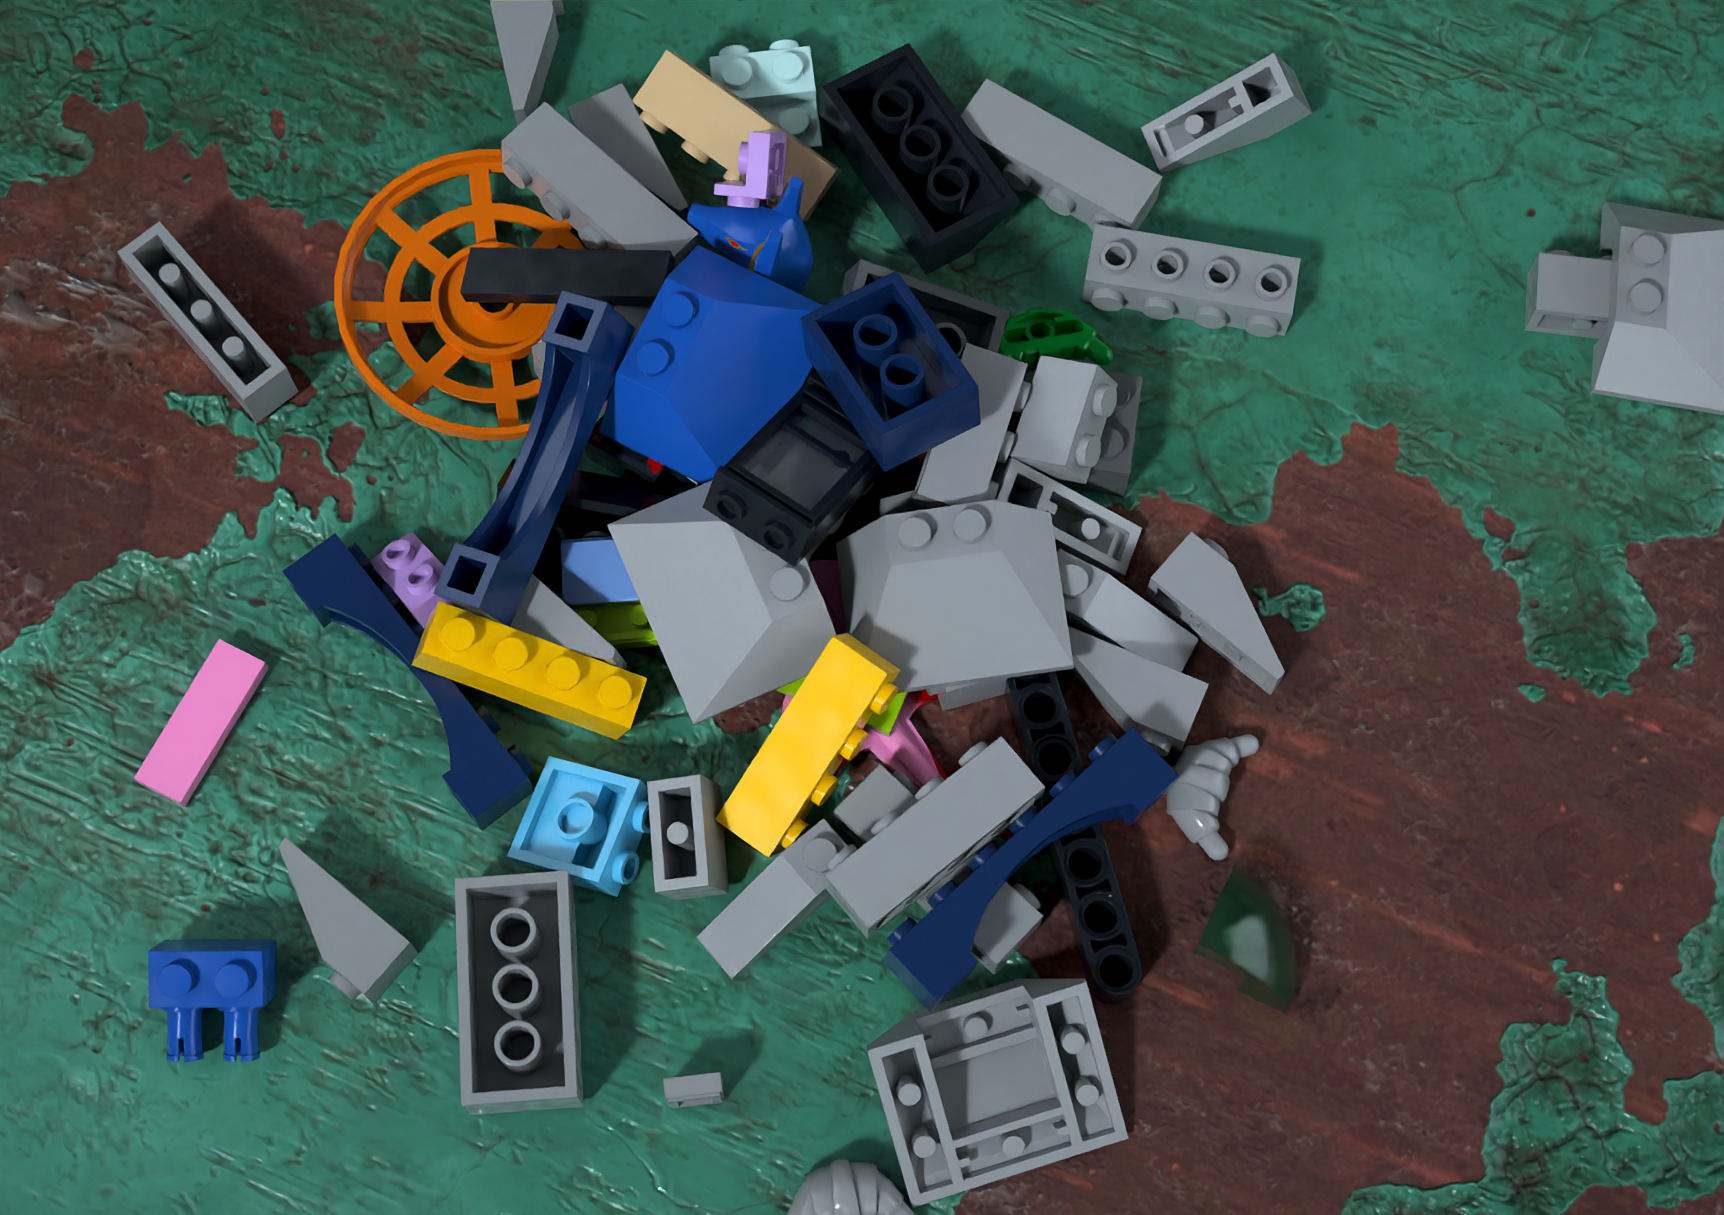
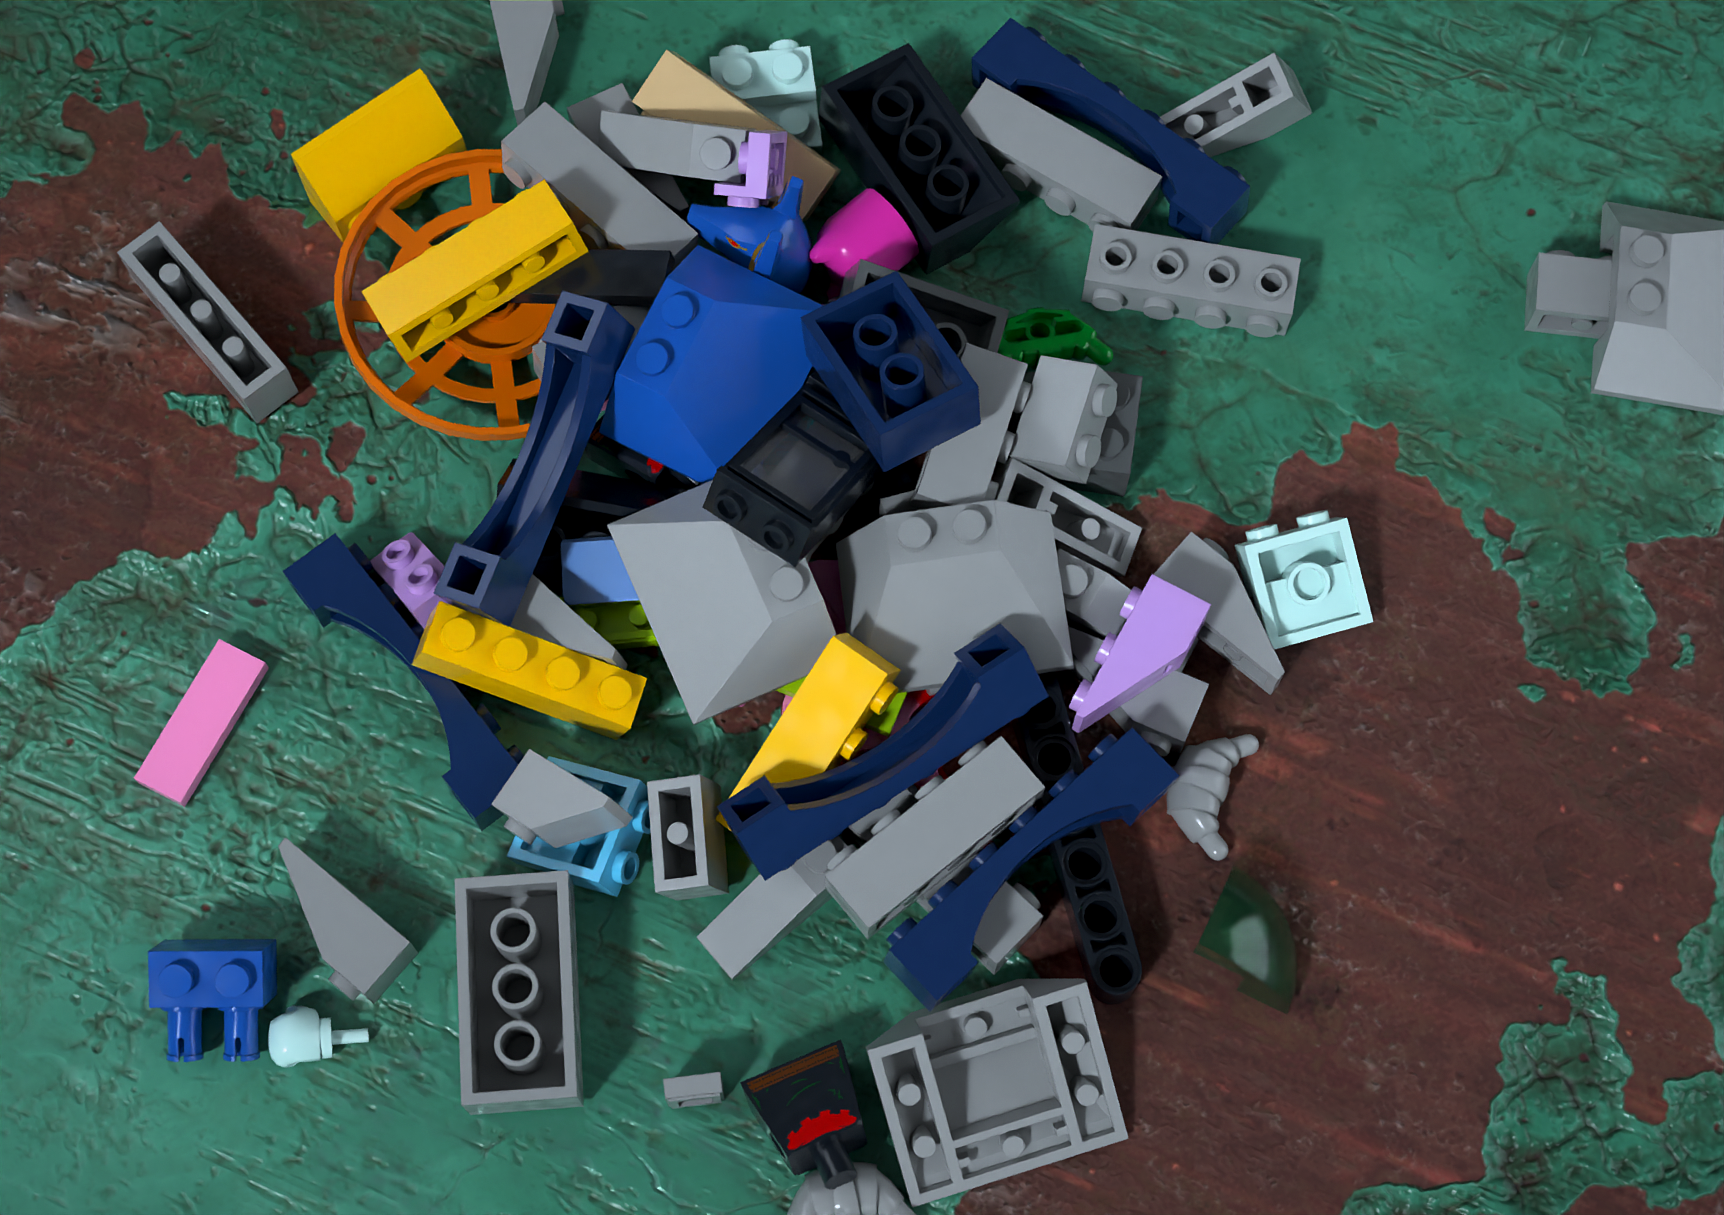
none -> light aqua piece [268,1006,369,1068]
none -> yellow slope [291,68,467,243]
none -> yellow brick [361,179,589,363]
none -> light grey slope [491,749,633,848]
none -> light grey slope [598,110,756,183]
none -> dark blue arch [717,623,1048,881]
none -> black torso [740,1040,868,1189]
none -> dark pink piece [809,188,919,300]
none -> dark blue arch [971,18,1250,244]
none -> lavender slope [1069,574,1211,733]
none -> light aqua plate [1235,510,1373,650]

